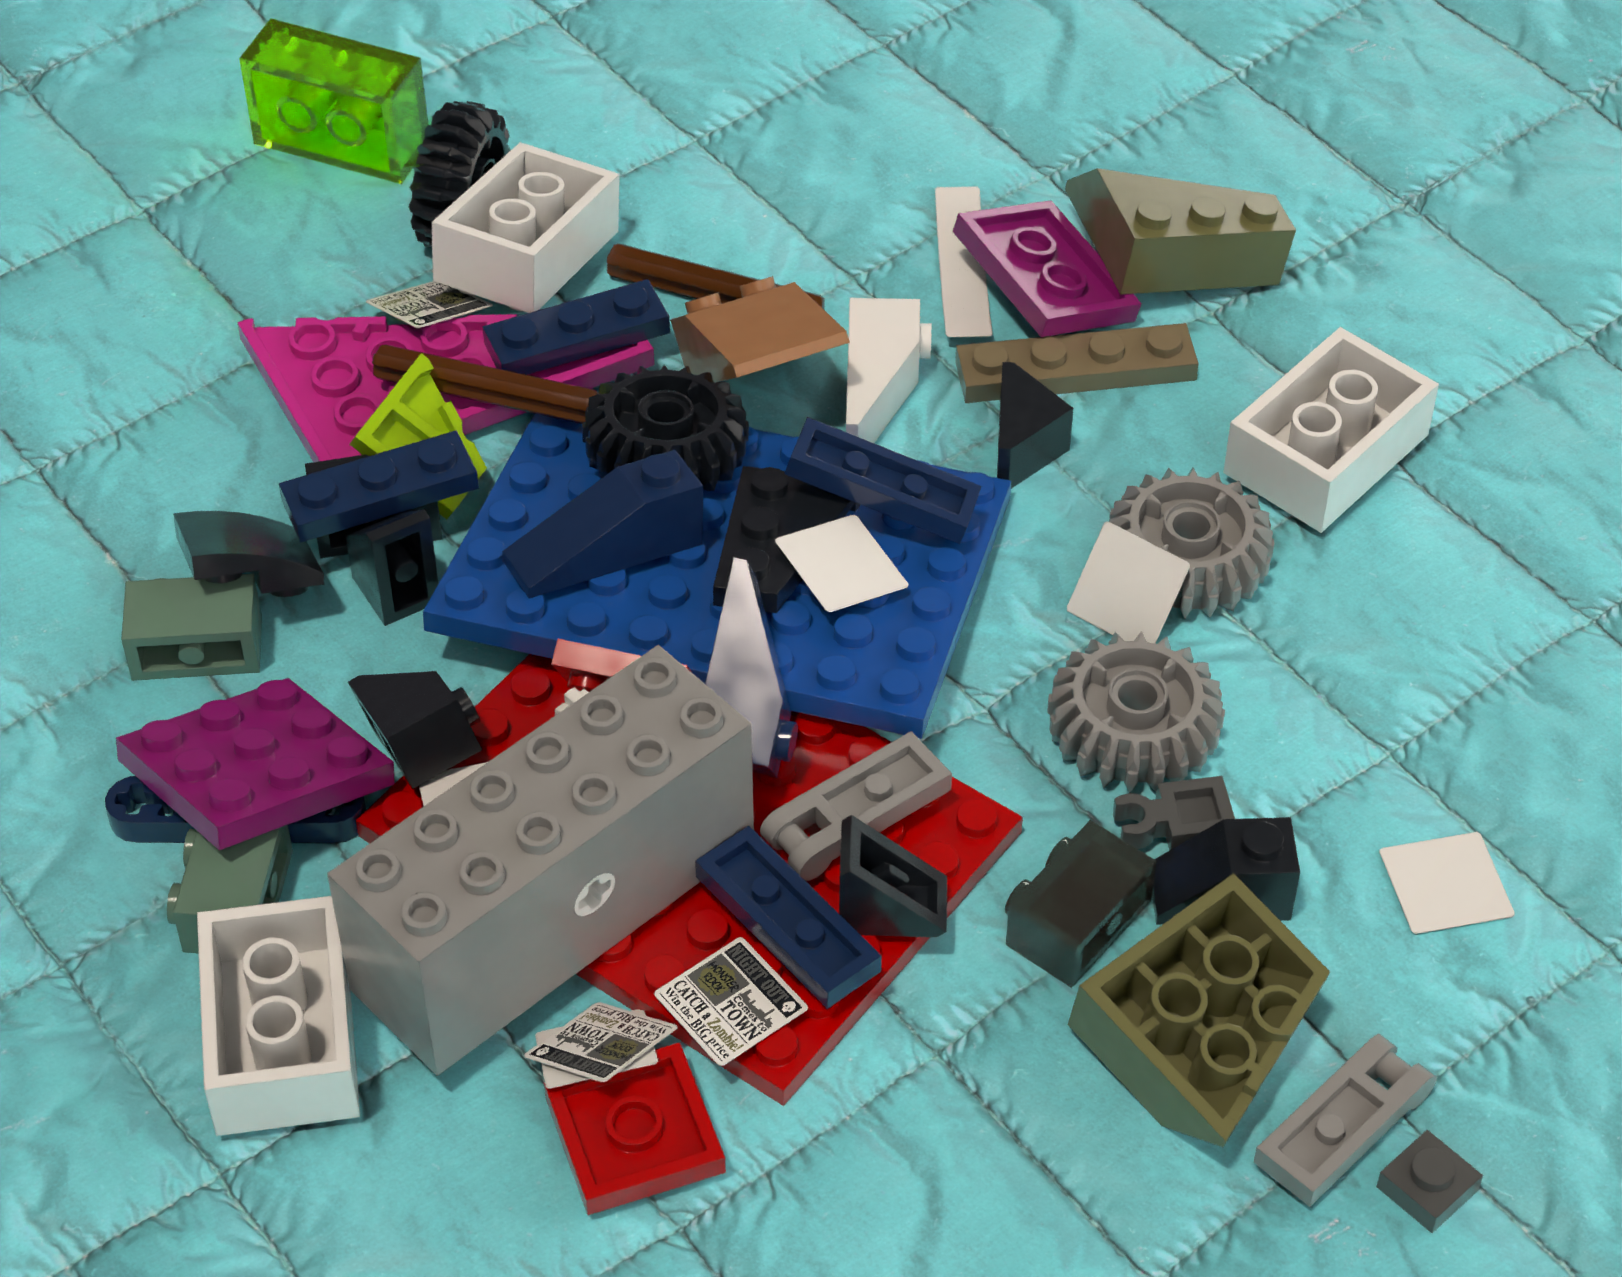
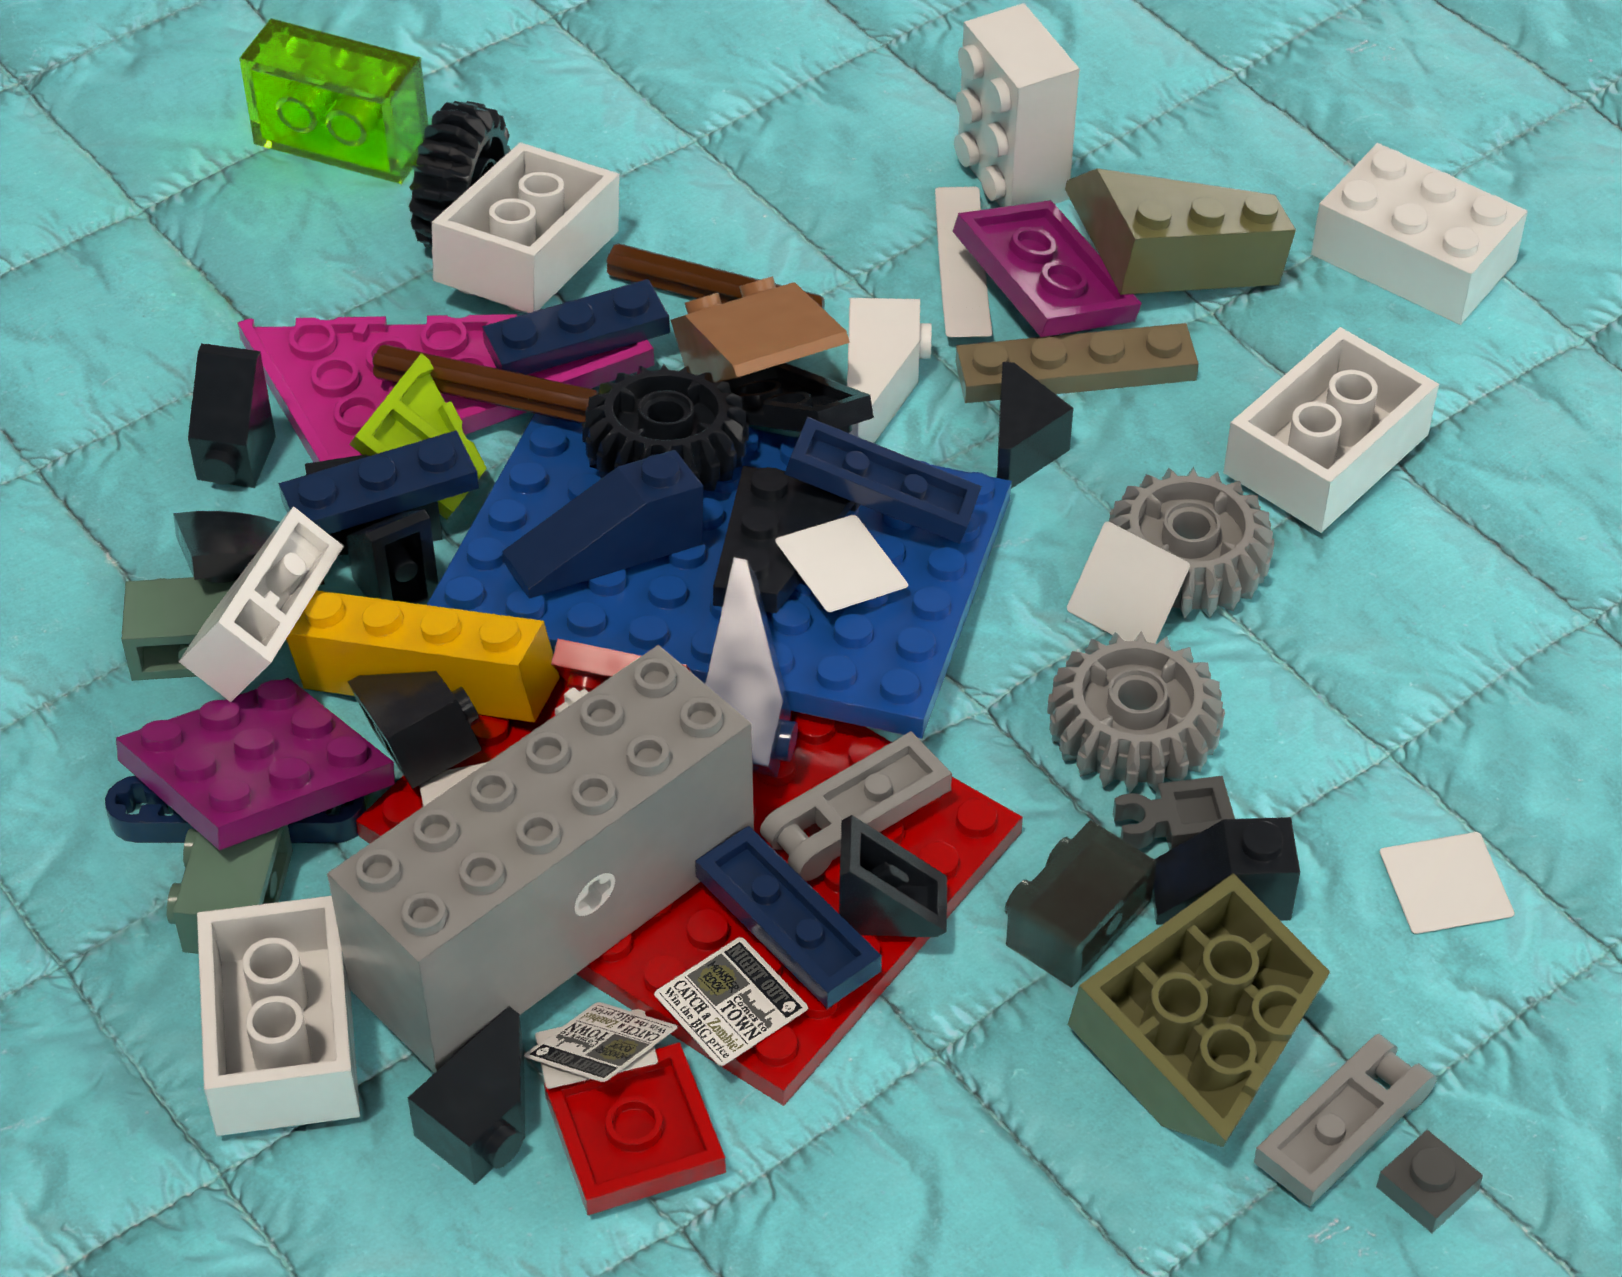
sticker [366,281,493,328] -> none
none -> white slope [179,506,344,702]
none -> black slope [188,343,276,488]
none -> yellow brick [286,590,560,722]
none -> black slope [408,1006,525,1185]
none -> black wing [714,363,874,433]
none -> white brick [954,3,1079,207]
none -> white brick [1311,143,1528,325]

